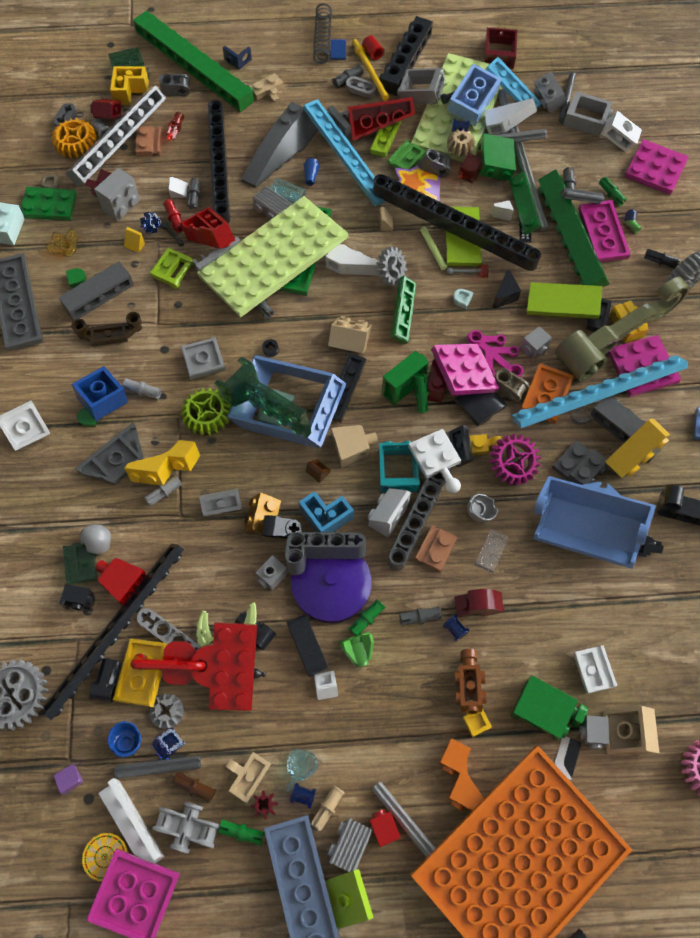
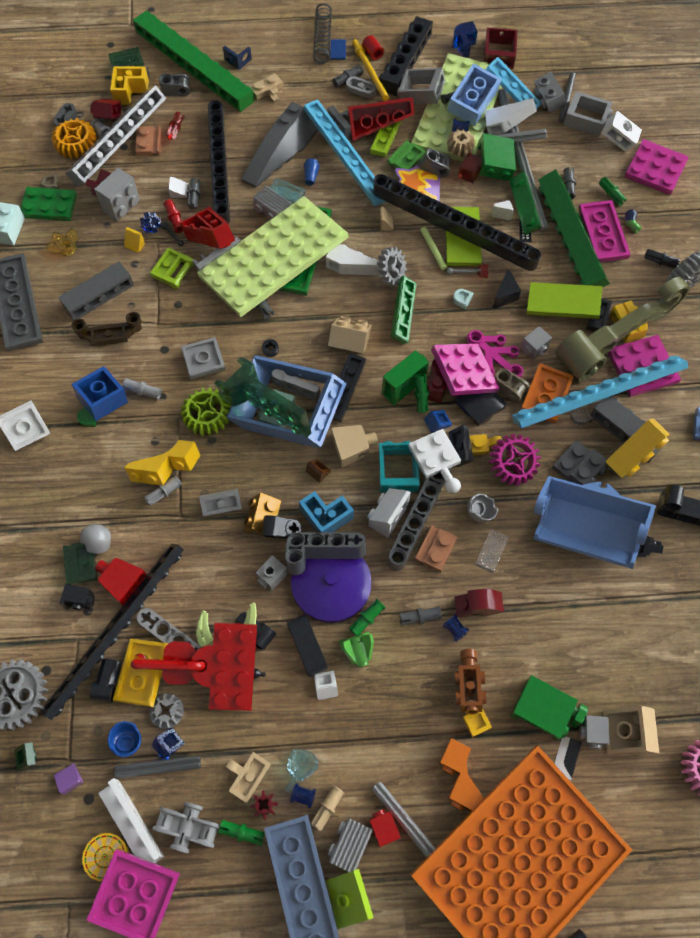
green tile [66,268,86,288] -> none
dark grey wing [75,423,144,485] -> none
reddish brown axle [172,772,216,803] -> none
dark grey axle [560,188,605,204] -> none
white plate [573,645,617,694] -> none
none -> dark green plate [14,742,36,771]
none -> light grey hinge [271,369,320,401]
none -> blue slope [424,410,452,433]
none -> clear blue brick [452,21,478,58]

